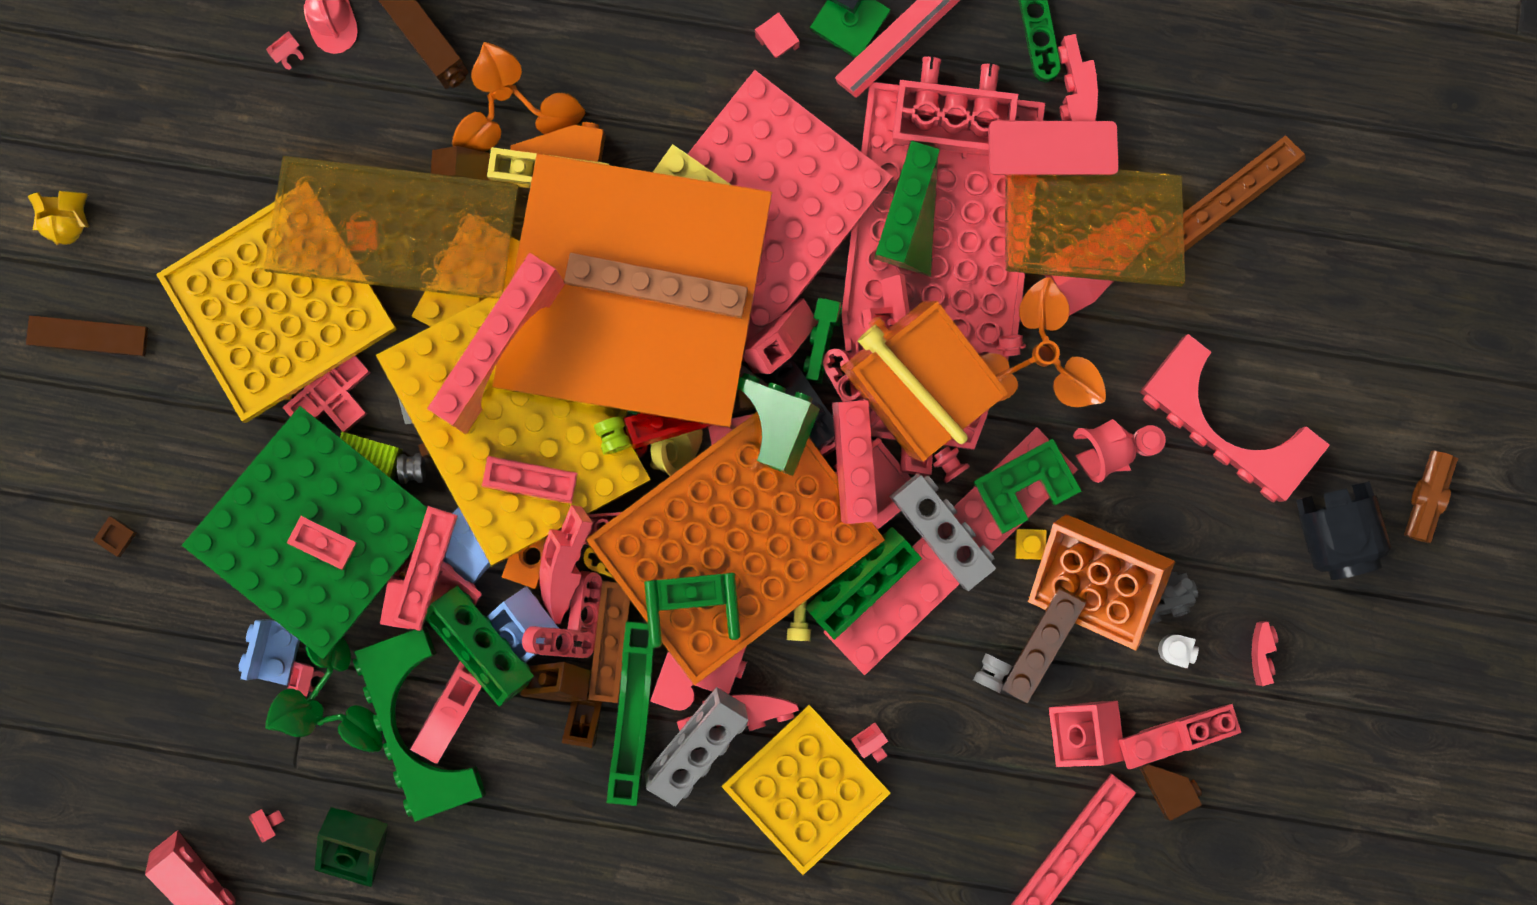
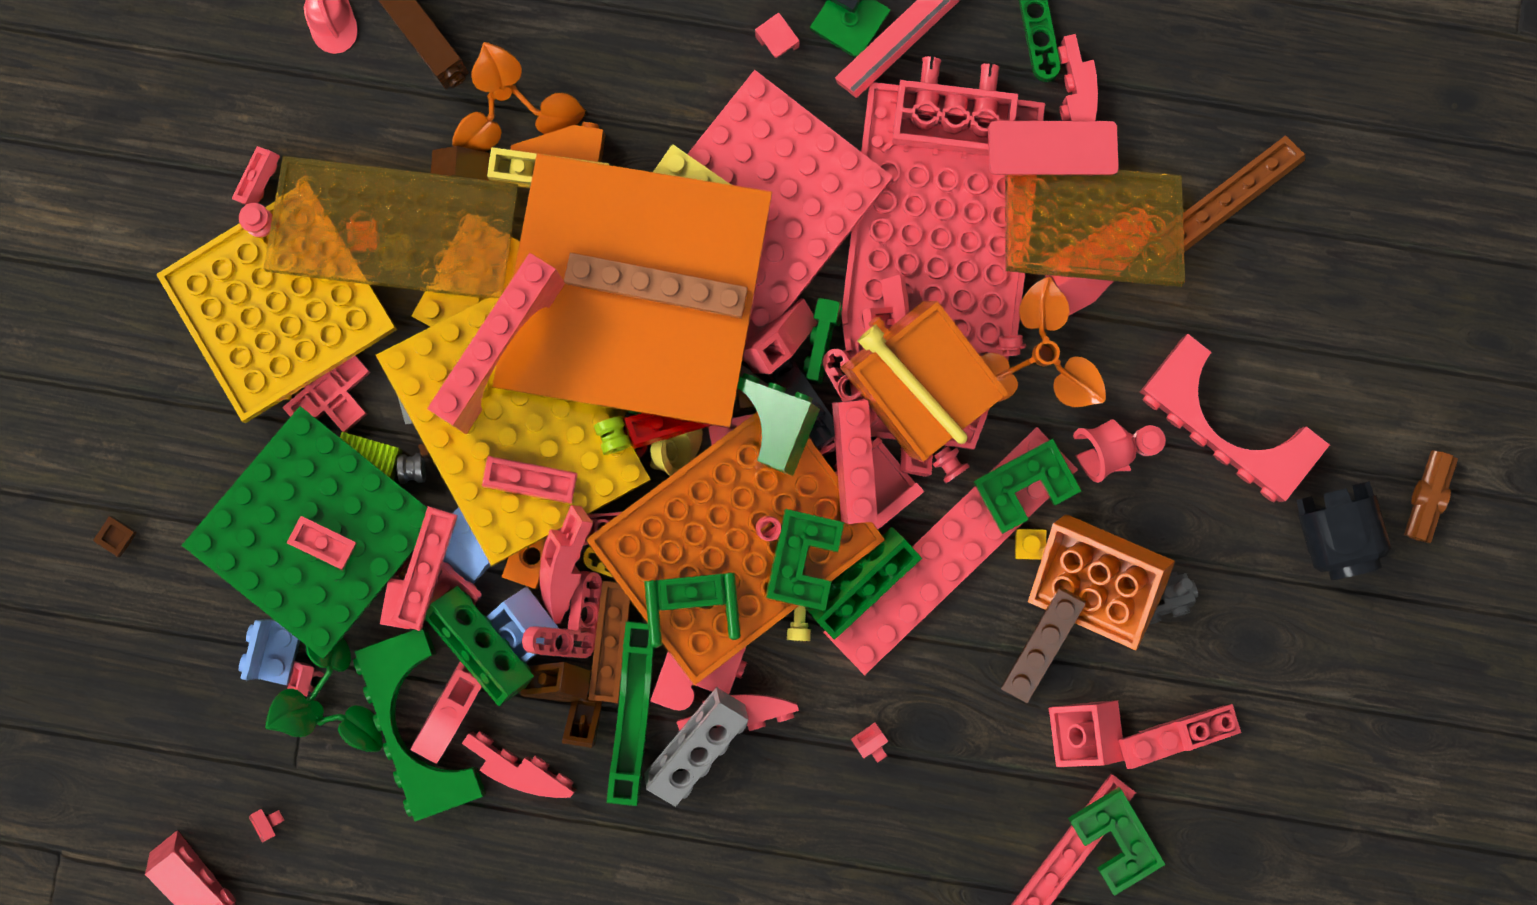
reddish brown tile [26,315,149,357] -> none
yellow helmet [28,191,90,245] -> none
coral tile [266,31,304,70] -> none
dark green slope [315,807,388,887] -> none
yellow plate [721,704,891,875] -> none
green wedge [874,141,940,277] -> none
light grey brick [889,474,996,591] -> none
light grey wheel [973,654,1013,693] -> none
reddish brown slope [1139,764,1202,821] -> none
white plate [1158,634,1199,668] -> none
coral slope [1252,621,1278,686] -> none
none -> coral plate [232,146,280,205]
none -> coral wheel [239,203,275,238]
none -> coral slope [462,731,576,798]
none -> coral hinge [755,516,781,541]
none -> green plate [765,509,844,611]
none -> green plate [1068,787,1165,896]

